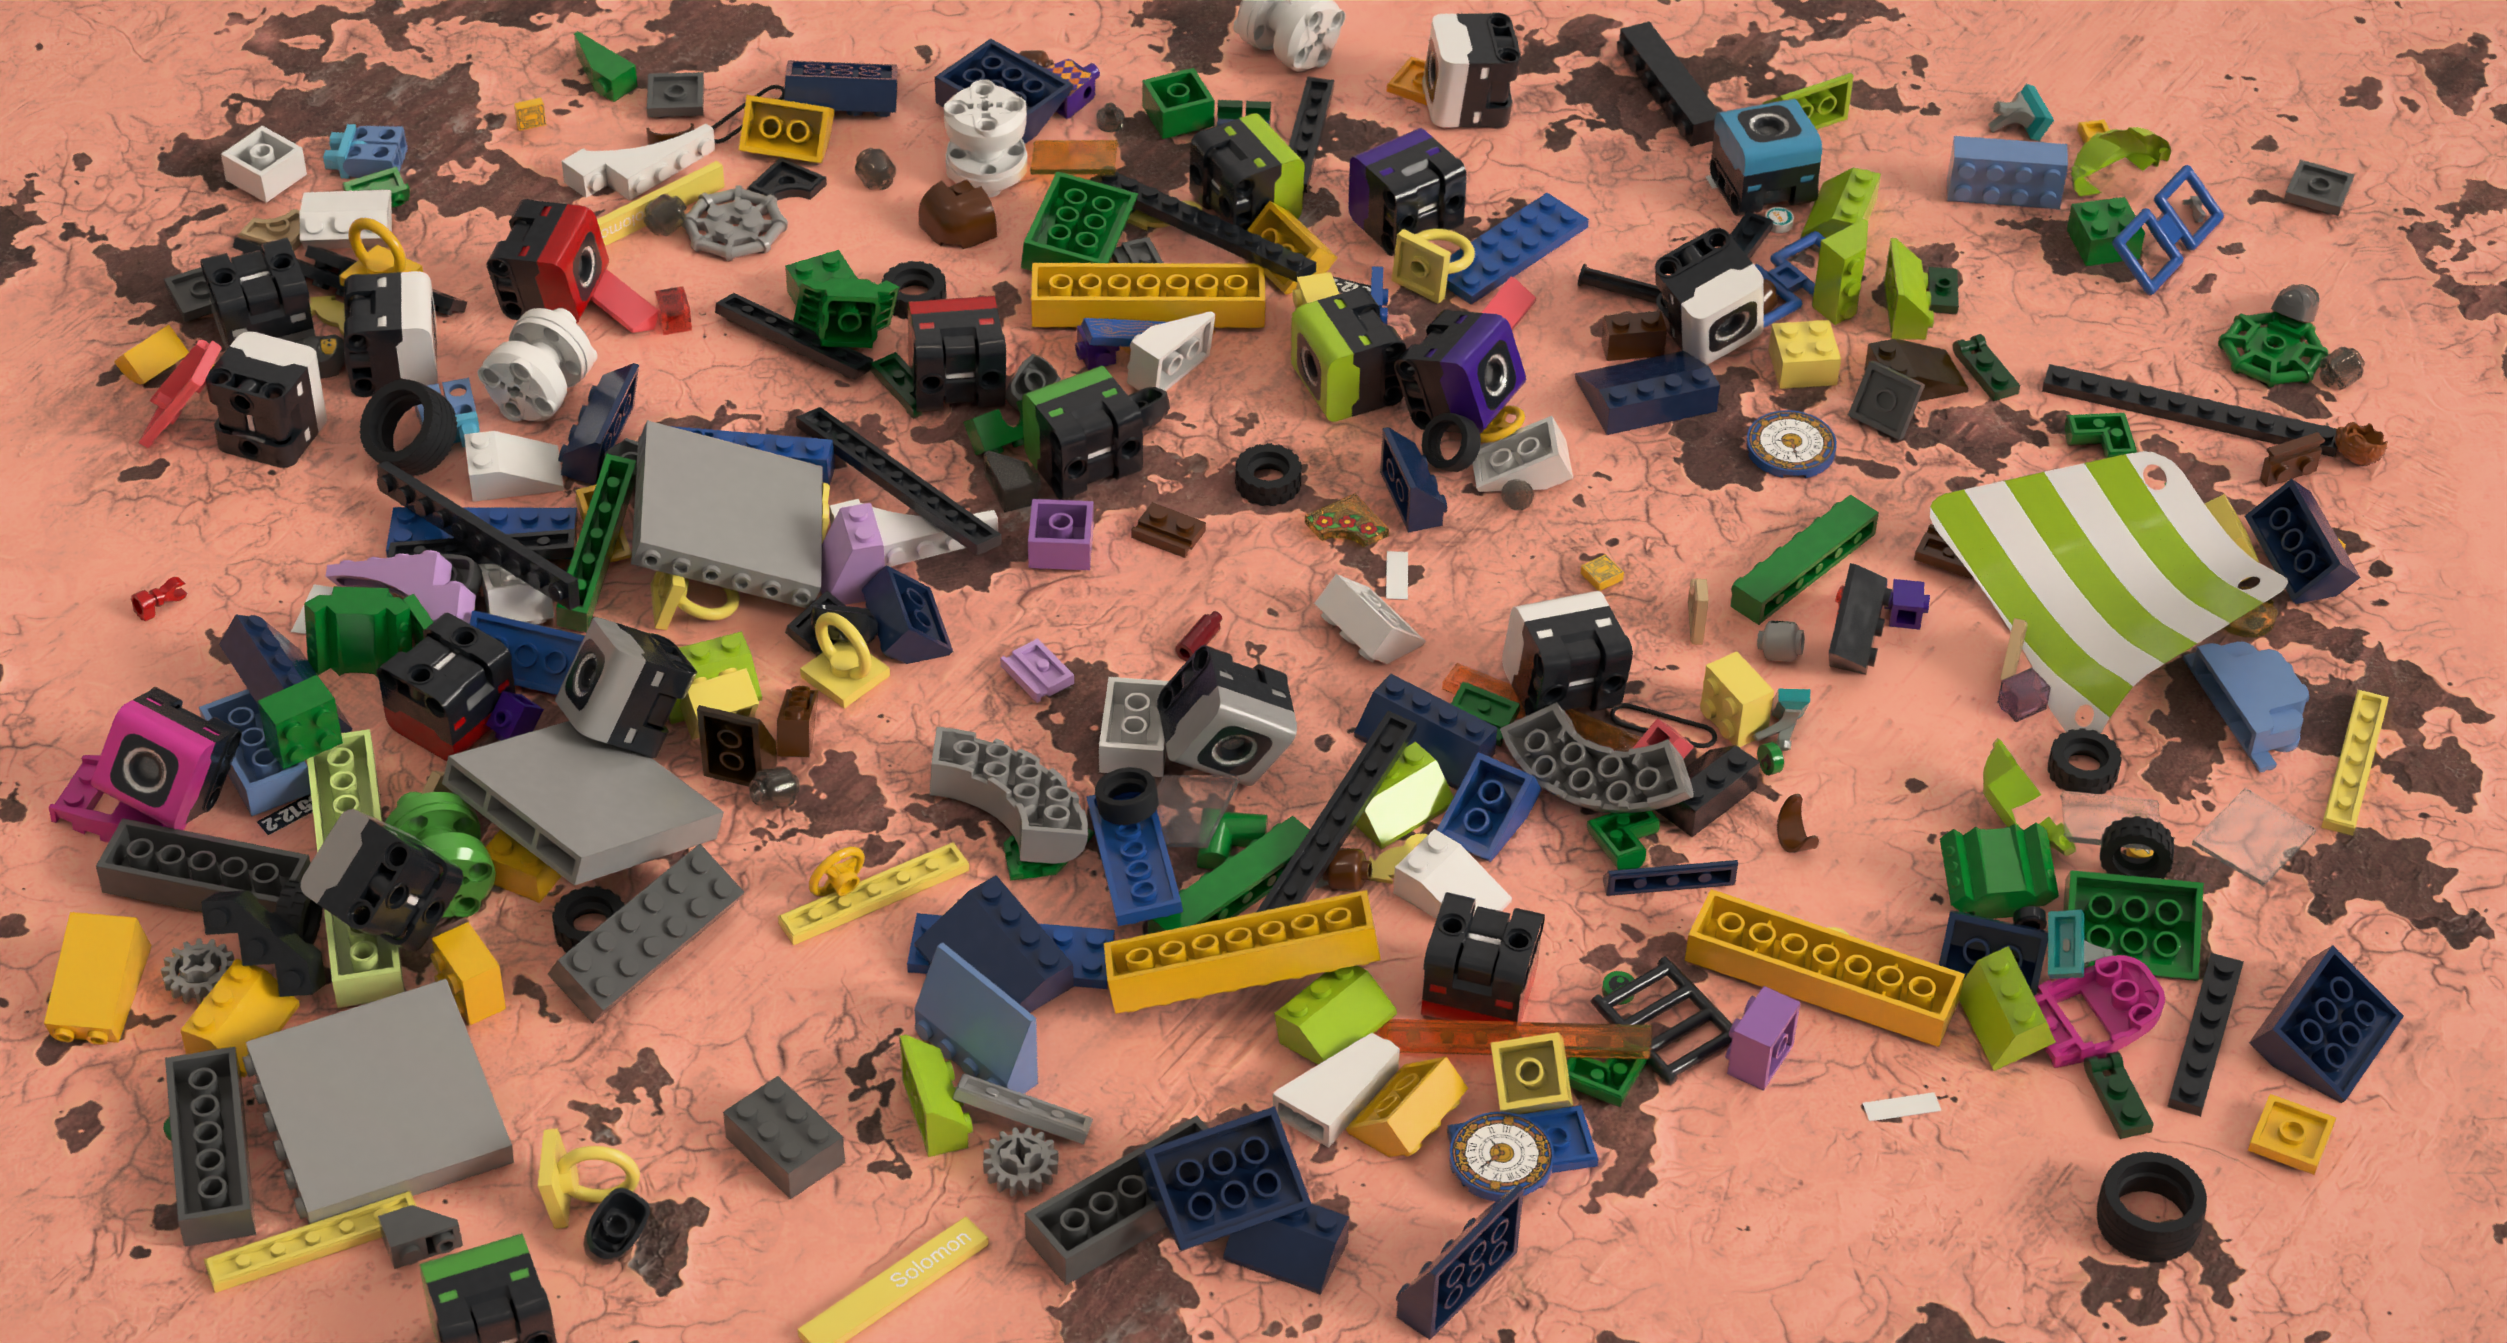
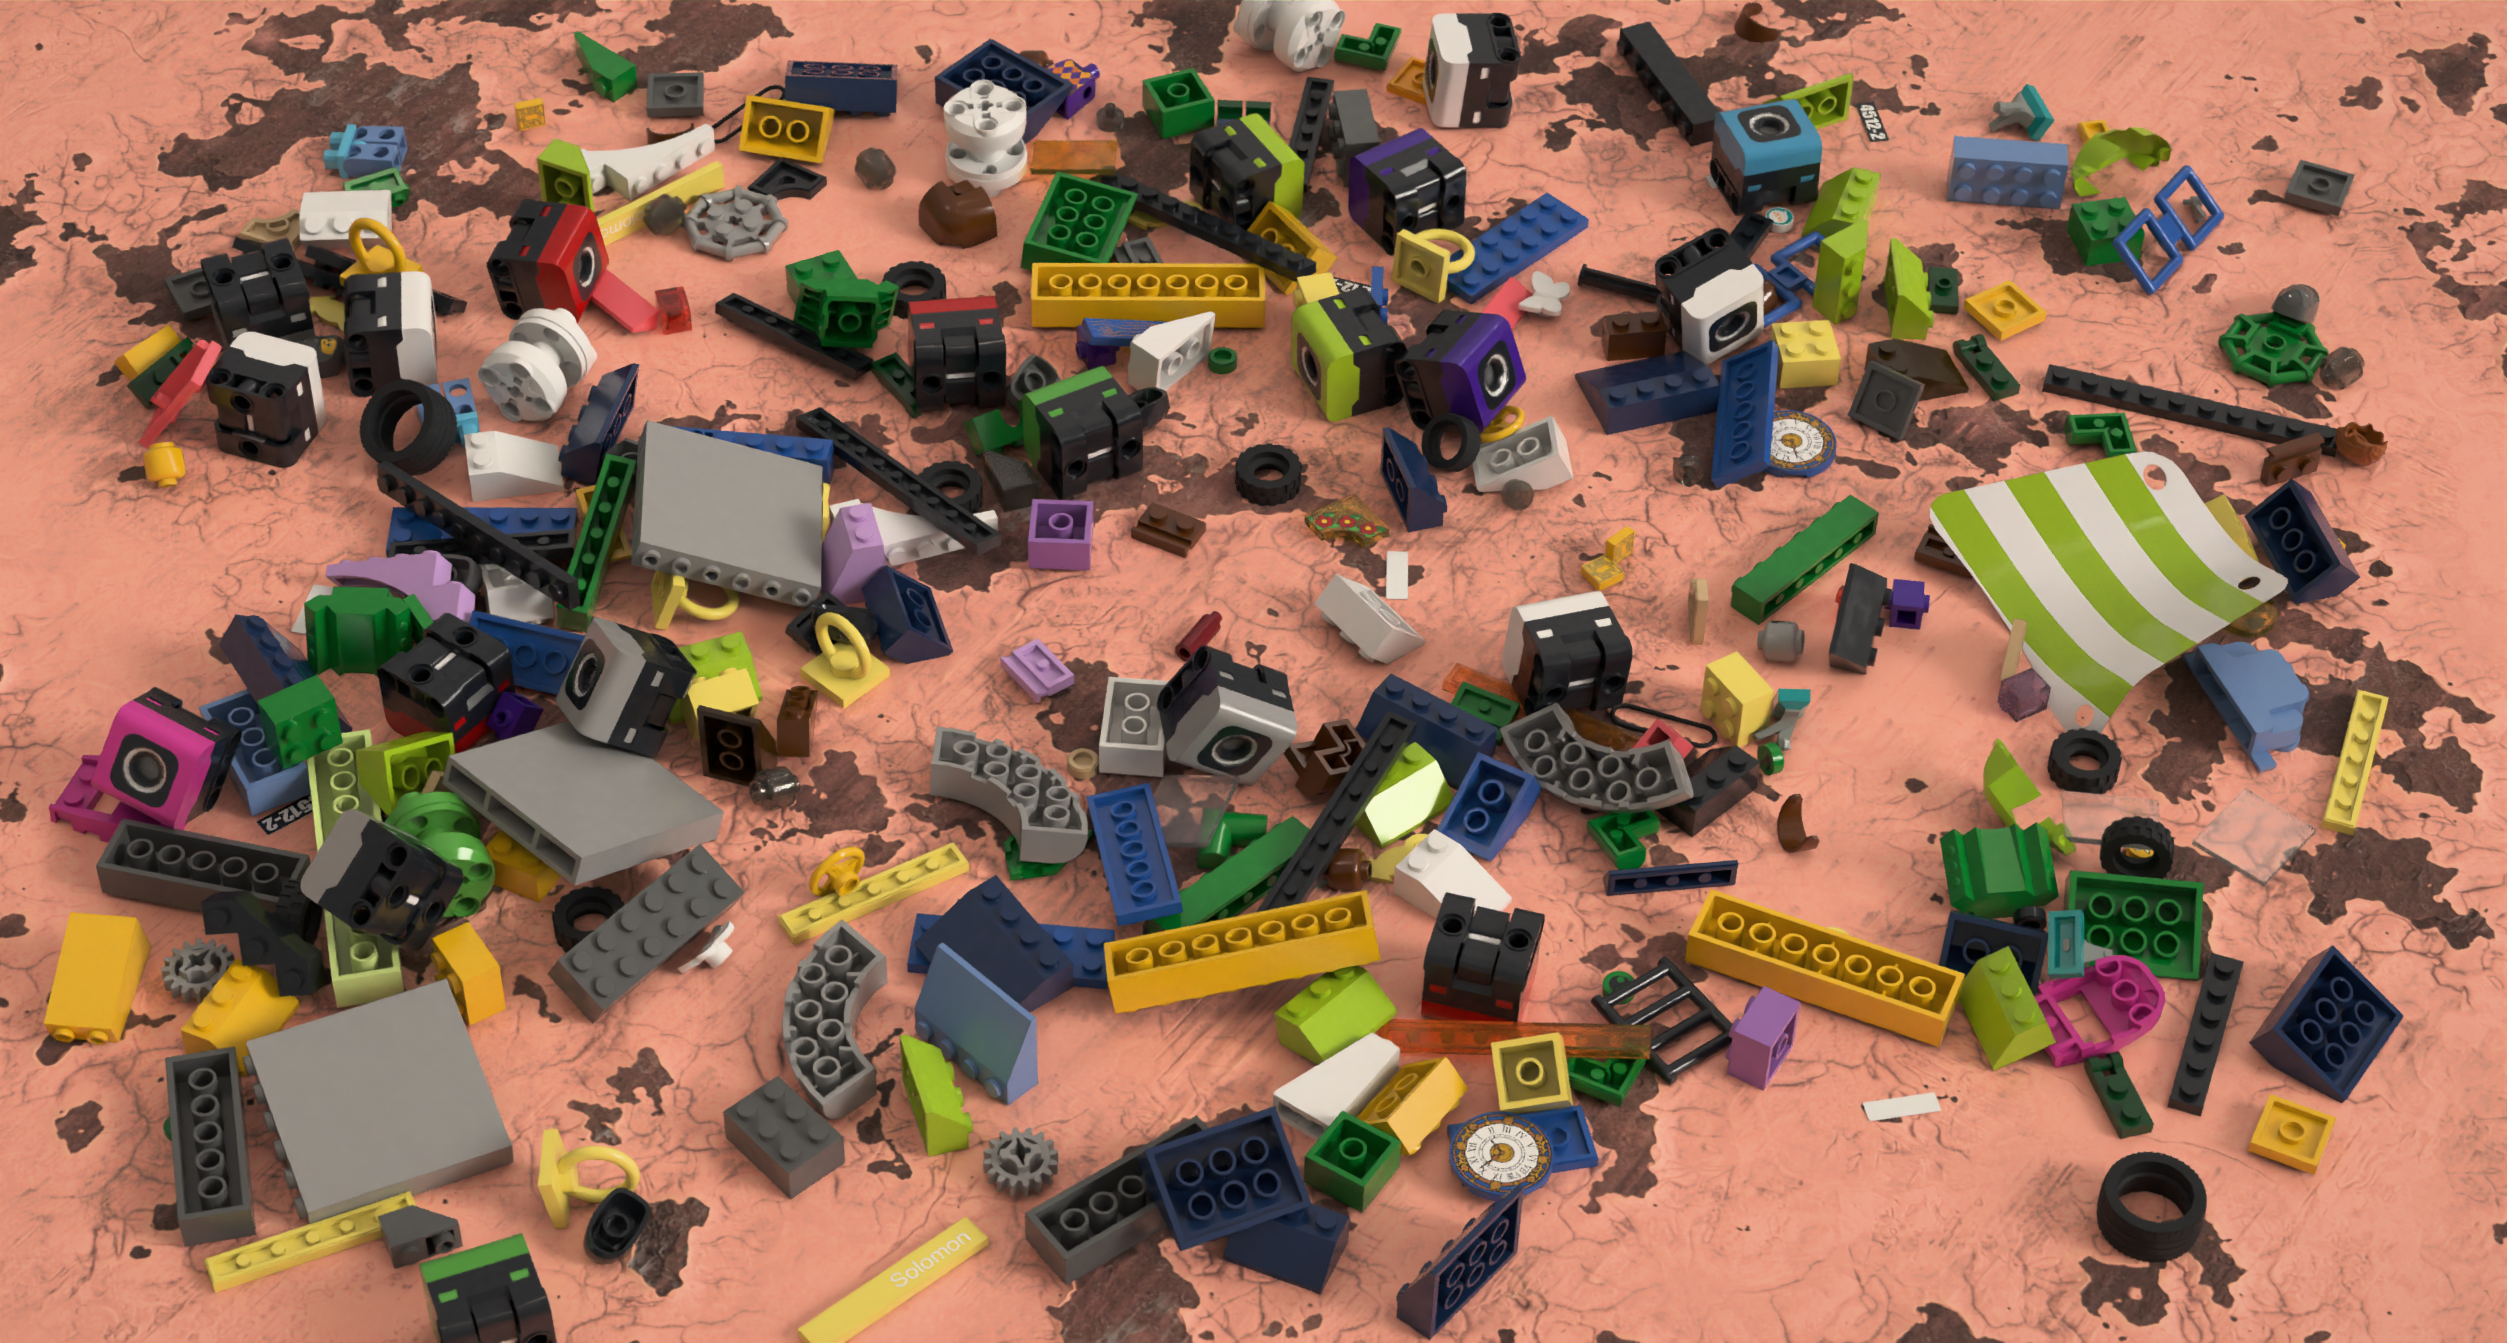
red piece [131,577,188,621] -> none
white brick [221,126,307,203] -> none
light grey tile [953,1074,1093,1144] -> none
black tyre [1095,767,1159,825] -> none
none -> dark green plate [127,337,194,409]
none -> yellow head [143,442,186,488]
none -> lime slope [355,731,455,816]
none -> lime slope [537,139,594,212]
none -> white animal [678,921,734,974]
none -> light grey brick [782,920,888,1119]
none -> black tyre [918,460,983,514]
none -> tan tile [1067,748,1099,779]
none -> green tile [1208,347,1237,374]
none -> reddish brown brick [1284,719,1365,796]
none -> green brick [1303,1111,1401,1213]
none -> dark grey brick [1327,89,1380,188]
none -> green brick [1334,23,1402,71]
none -> white animal [1519,271,1570,317]
none -> yellow tile [1605,526,1635,565]
none -> clear smoke tile [1673,455,1703,487]
none -> blue plate [1711,340,1779,488]
none -> reddish brown helmet [1734,3,1779,42]
none -> black sticker [1856,102,1889,142]
none -> yellow plate [1964,280,2047,341]

